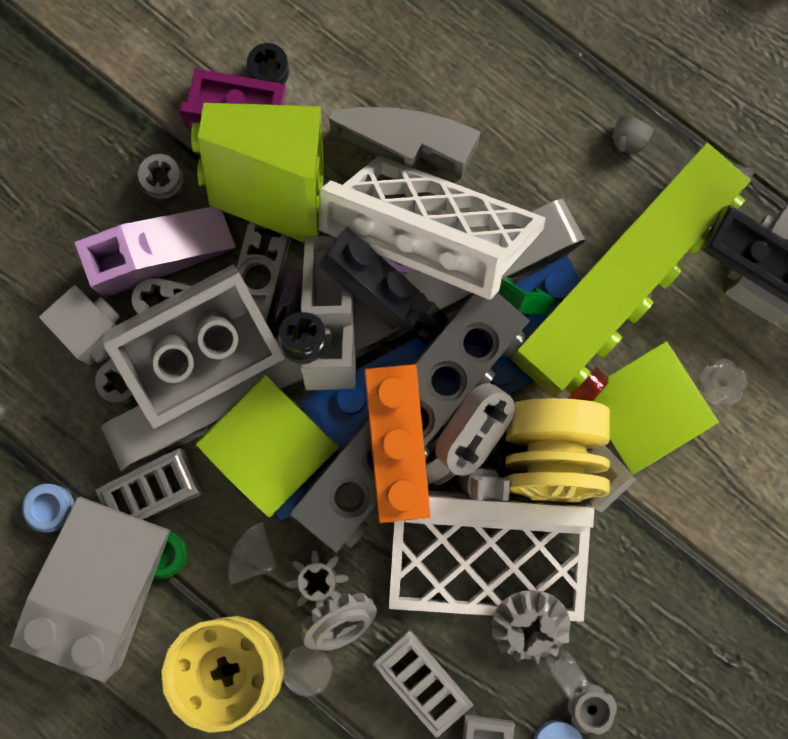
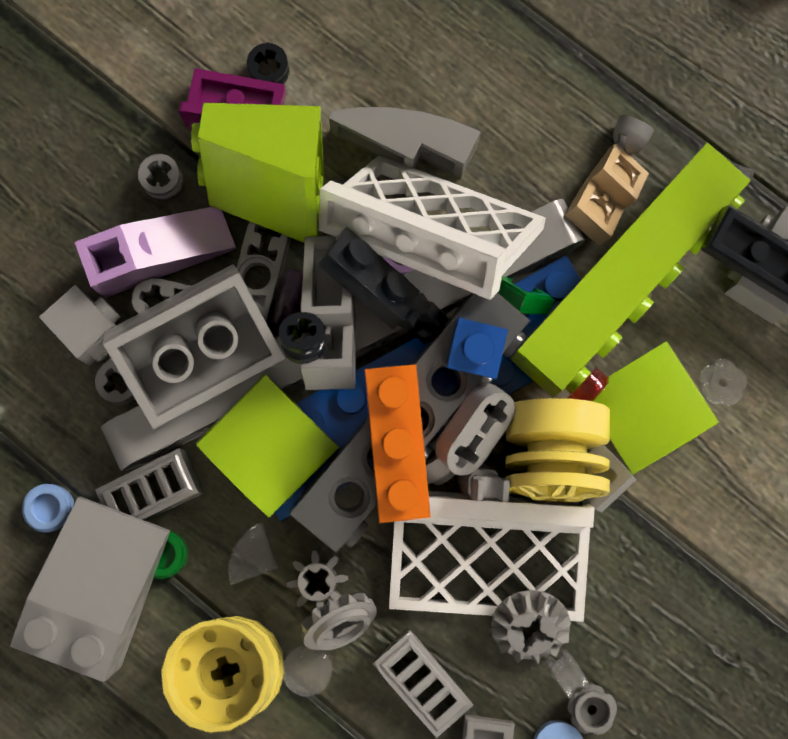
none -> blue plate [445,318,508,379]
none -> tan slope [565,143,649,246]

